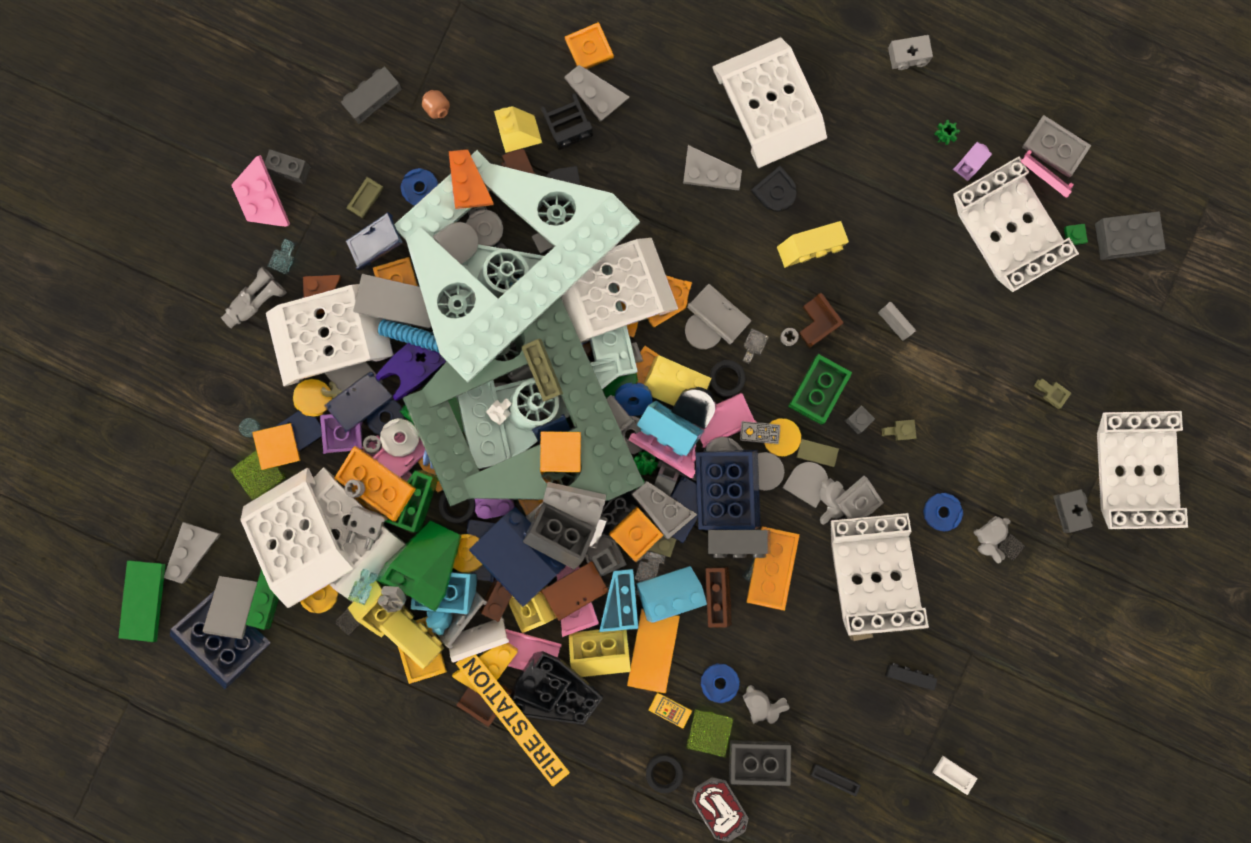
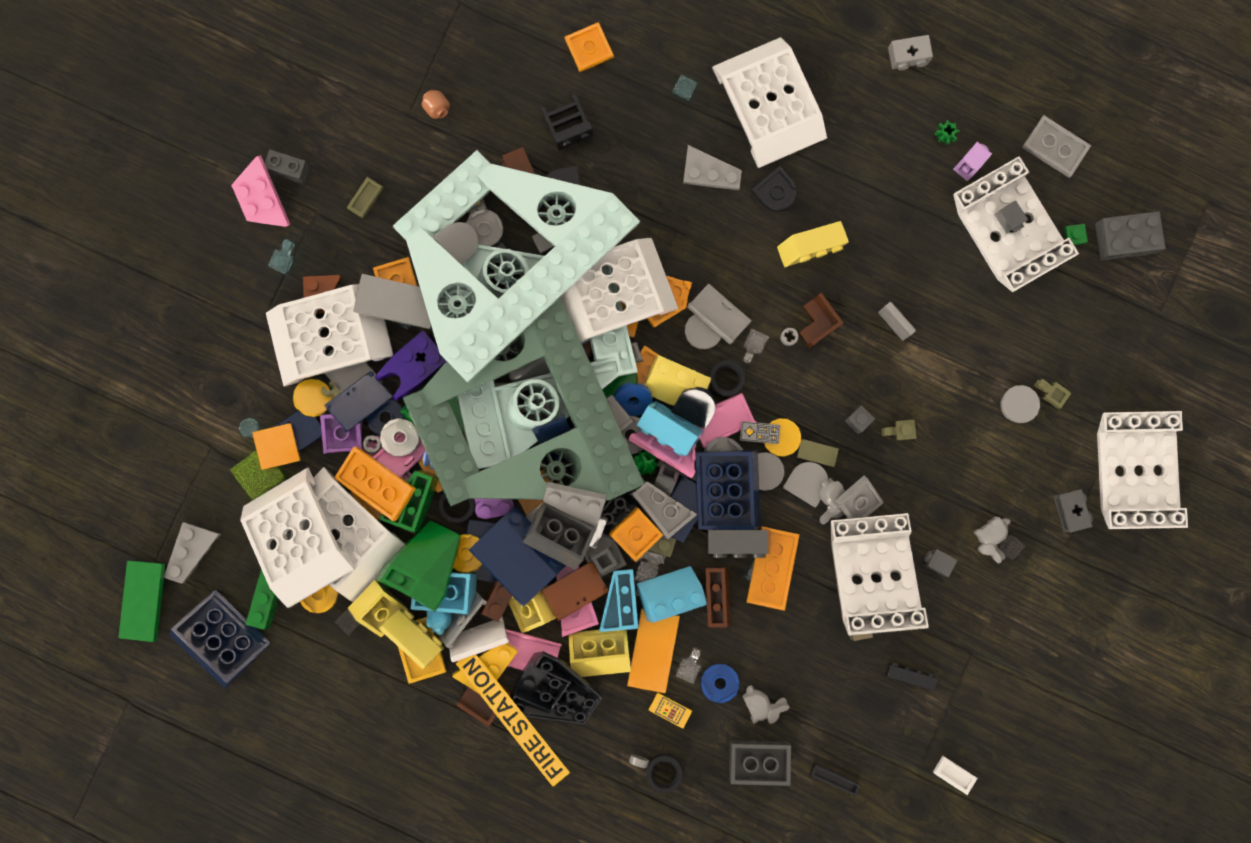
light grey tile [203,576,257,639] -> none
light grey piece [221,267,287,328] -> none
dark grey brick [341,66,402,124] -> none
light grey bush [345,480,365,497] -> none
door [346,212,403,270] -> none
light grey piece [346,506,388,551] -> none
clear light blue plate [348,569,377,605] -> none
dark azure piece [378,319,439,353] -> none
light grey tile [378,586,406,613] -> none
blue tile [401,168,438,206] -> none
orange wing [449,150,494,209] -> none
white plate [486,398,512,425] -> none
light yellow slope [494,106,542,153] -> none
olive plate [521,339,563,402] -> none
light orange tile [540,432,581,472] -> none
light grey wing [565,65,629,122] -> none
clear neon green tile [687,709,733,757] -> none
shield [692,777,749,842] -> none
green brick [788,354,852,425] -> none
blue tile [923,493,963,531] -> none
bright pink door [1021,150,1074,197] -> none
none -> light grey tile [629,754,650,768]
none -> clear light blue tile [672,75,698,101]
none -> clear plate [675,647,701,684]
none -> dark grey brick [924,549,957,577]
none -> dark grey brick [994,200,1028,234]
none -> light grey tile [1000,385,1040,423]

